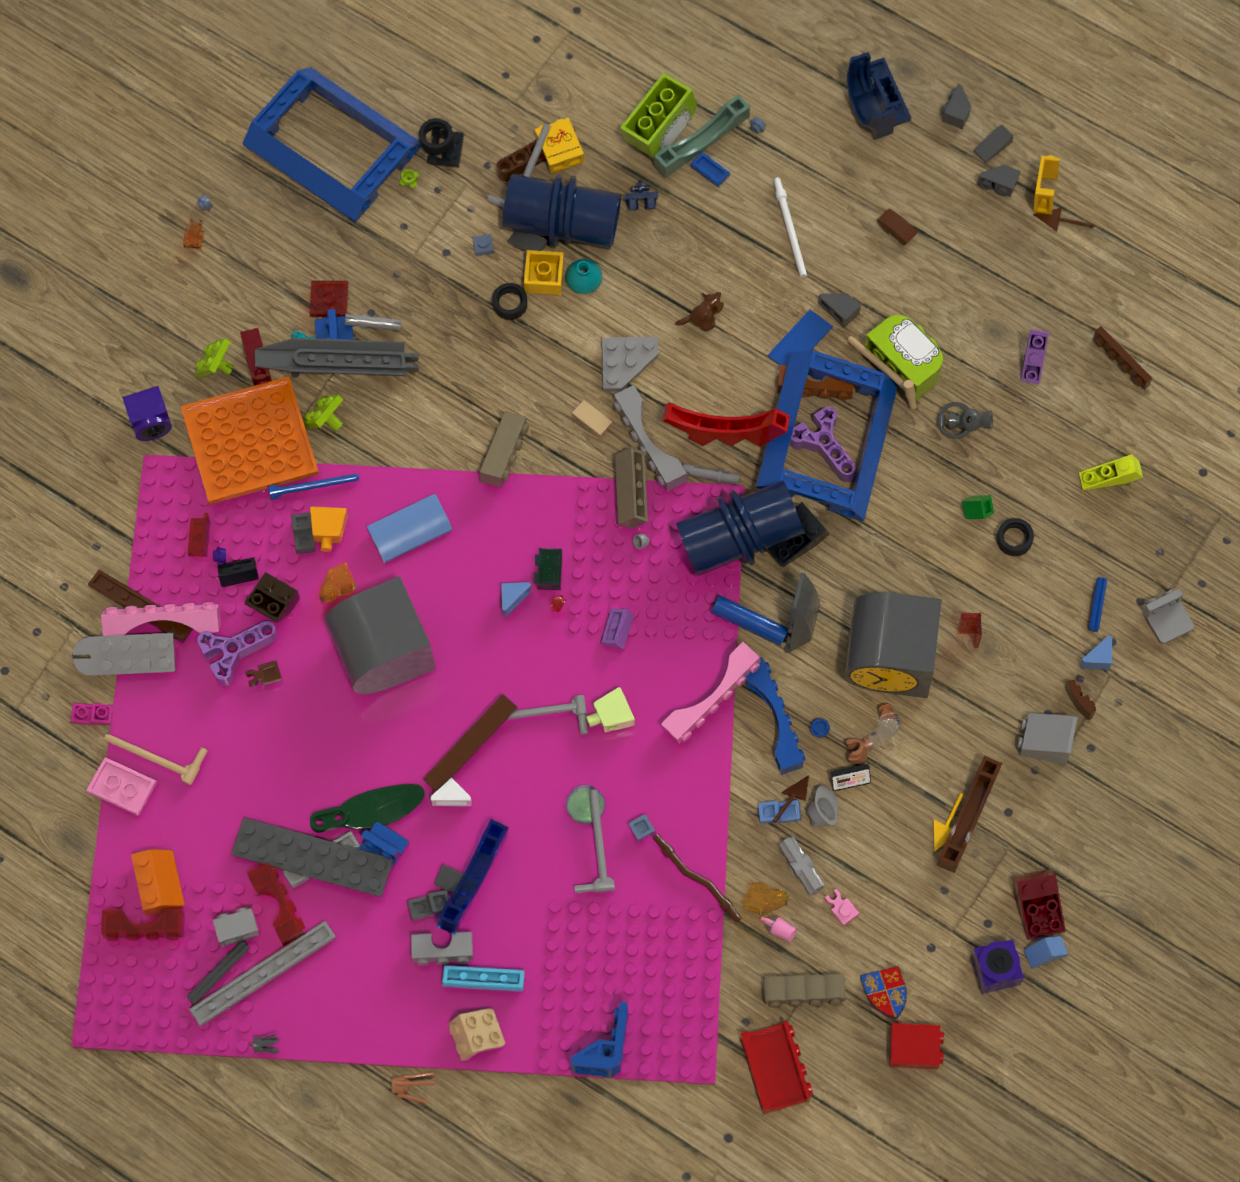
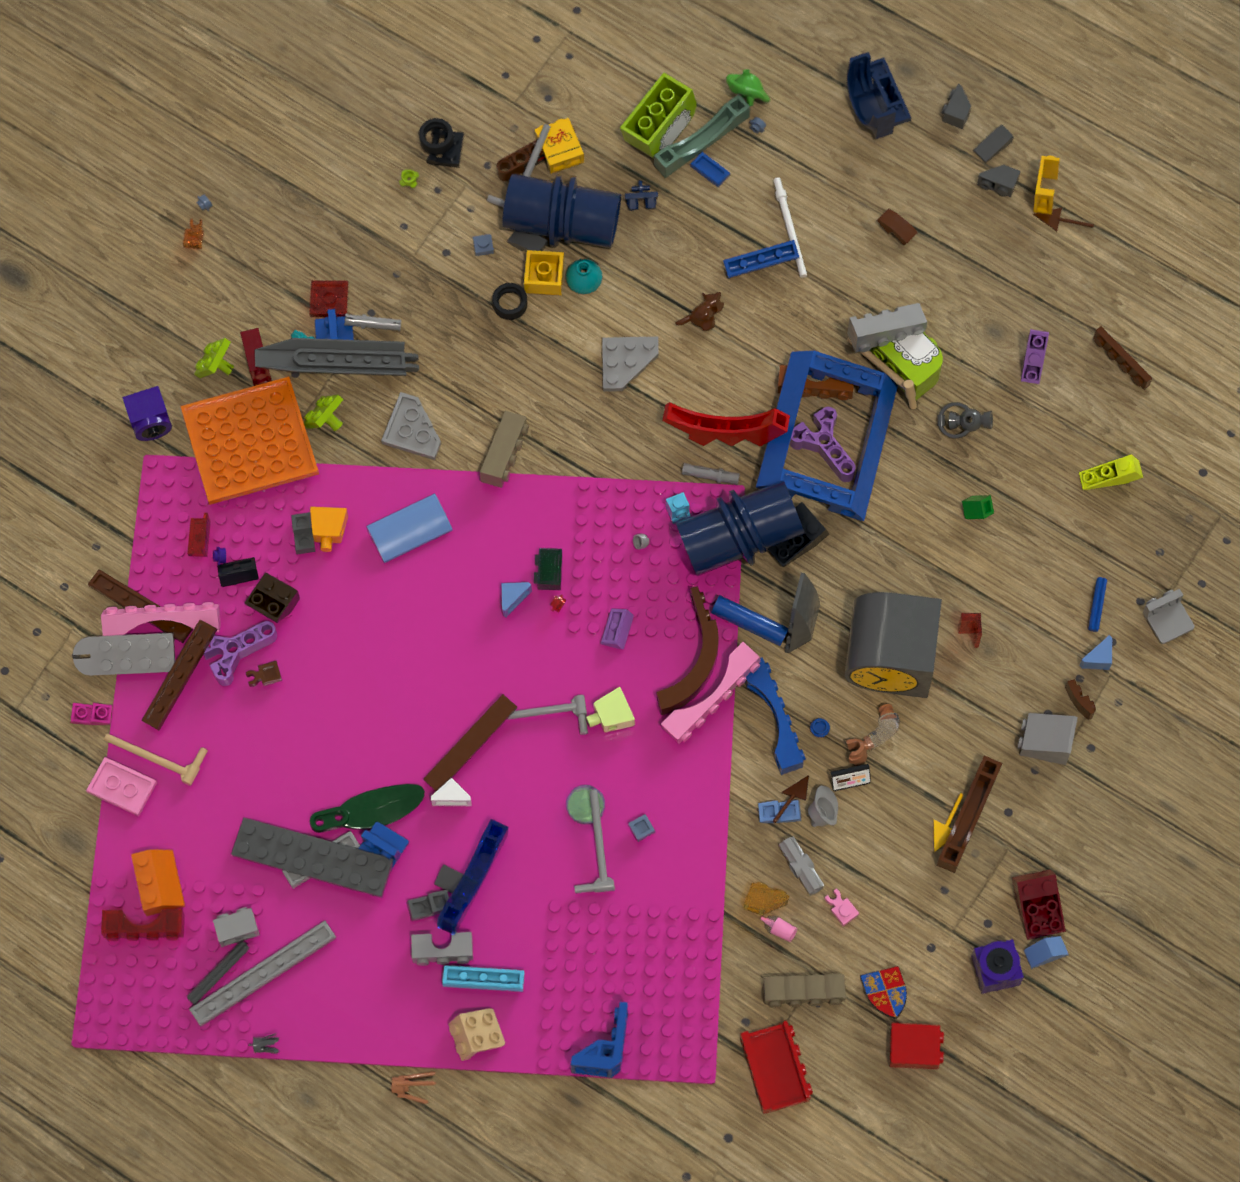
blue slope [242,67,421,223] -> none
clear red arch [247,863,306,947] -> none
blue piece [268,474,359,500] -> none
clear yellow slope [318,562,357,603] -> none
dark grey brick [324,576,436,694] -> none
tan tile [572,400,613,438] -> none
light grey arch [613,385,687,491] -> none
dark tan brick [615,447,648,529] -> none
reddish brown bar [653,834,742,923] -> none
blue piece [768,309,833,365] -> none
dark grey slope [818,293,861,328] -> none
black tyre [997,518,1034,556] -> none
none -> reddish brown tile [141,620,218,731]
none -> light grey plate [381,392,441,460]
none -> reddish brown arch [656,586,719,716]
none -> medium azure brick [666,492,691,524]
none -> blue brick [723,240,800,279]
none -> bright green piece [726,69,770,106]
none -> light grey wedge [848,303,927,353]

